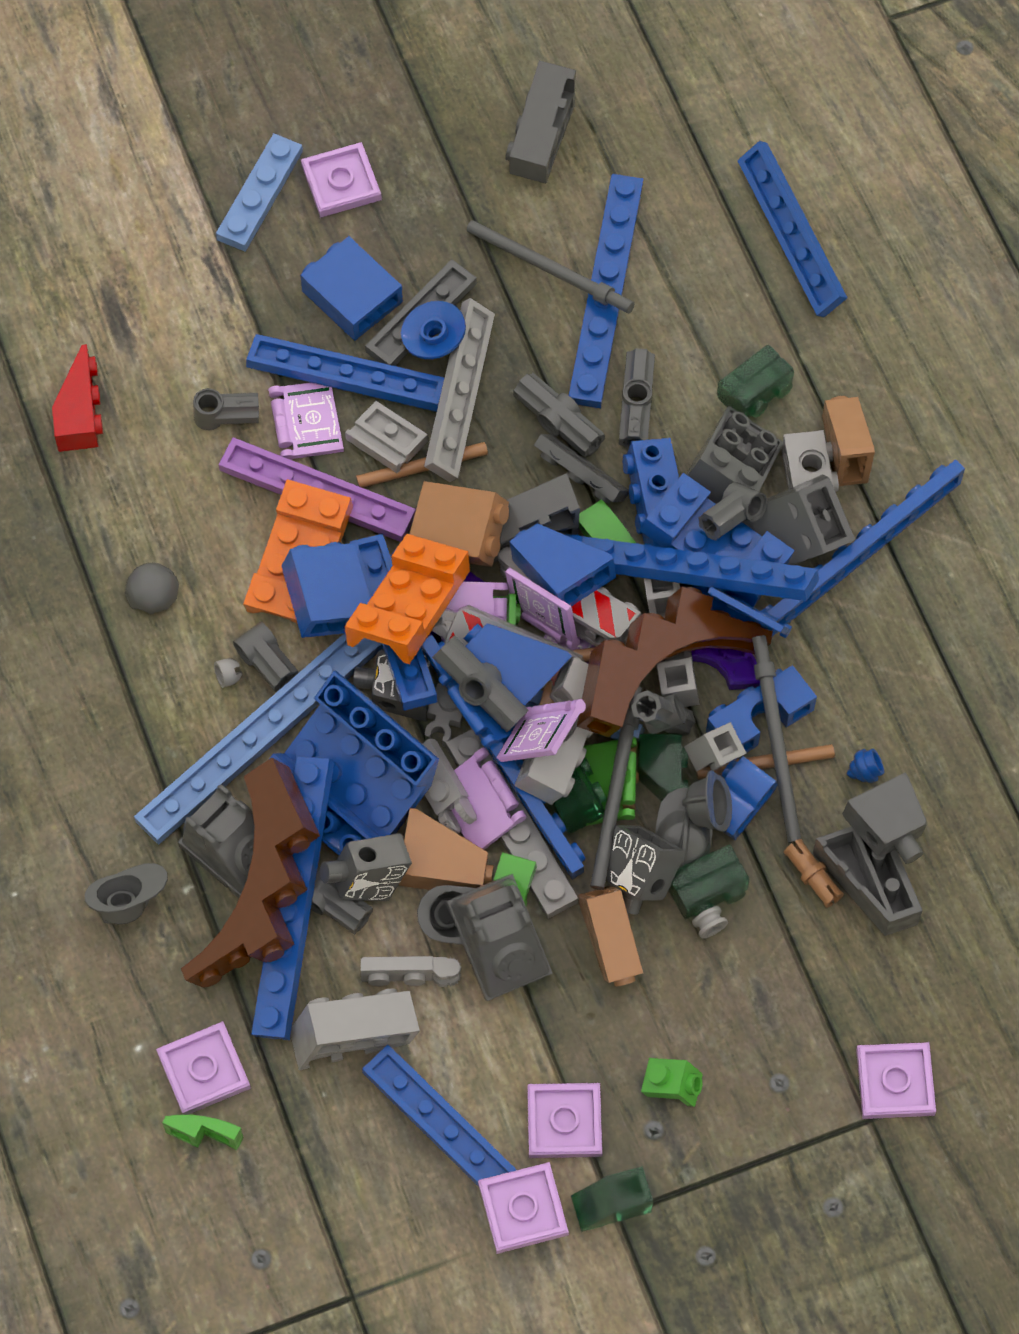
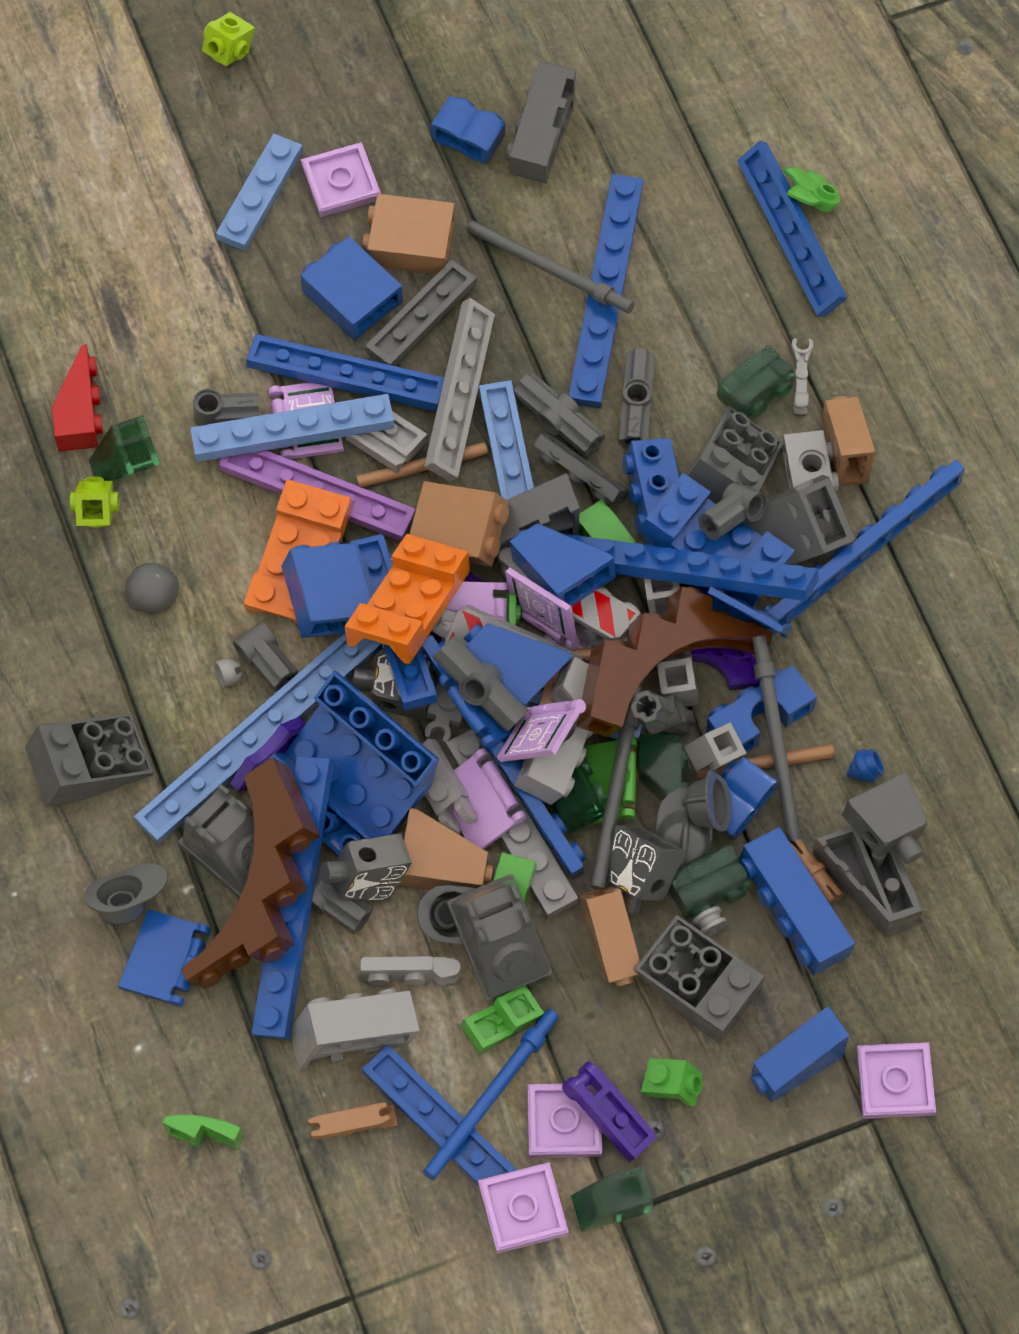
lavender tile [156,1022,251,1115] -> none
blue dish [401,301,466,359] -> none
none -> dark grey slope [25,713,154,807]
none -> lime brick [70,476,120,528]
none -> clear green slope [89,415,160,481]
none -> blue piece [118,909,211,1007]
none -> medium blue plate [190,394,395,462]
none -> lime brick [201,12,255,66]
none -> dark purple tile [230,717,306,791]
none -> medium nougat piece [308,1102,399,1139]
none -> medium nougat brick [362,193,455,274]
none -> blue bar [423,1009,559,1180]
none -> blue brick [431,96,505,164]
none -> bright green slope [460,985,545,1055]
none -> medium blue plate [479,380,534,500]
none -> dark purple plate [562,1061,658,1162]
none -> dark grey slope [634,915,765,1044]
none -> blue brick [739,827,855,976]
none -> blue slope [750,1006,849,1103]
none -> bright green plate [783,167,841,212]
none -> light grey piece [791,338,813,415]

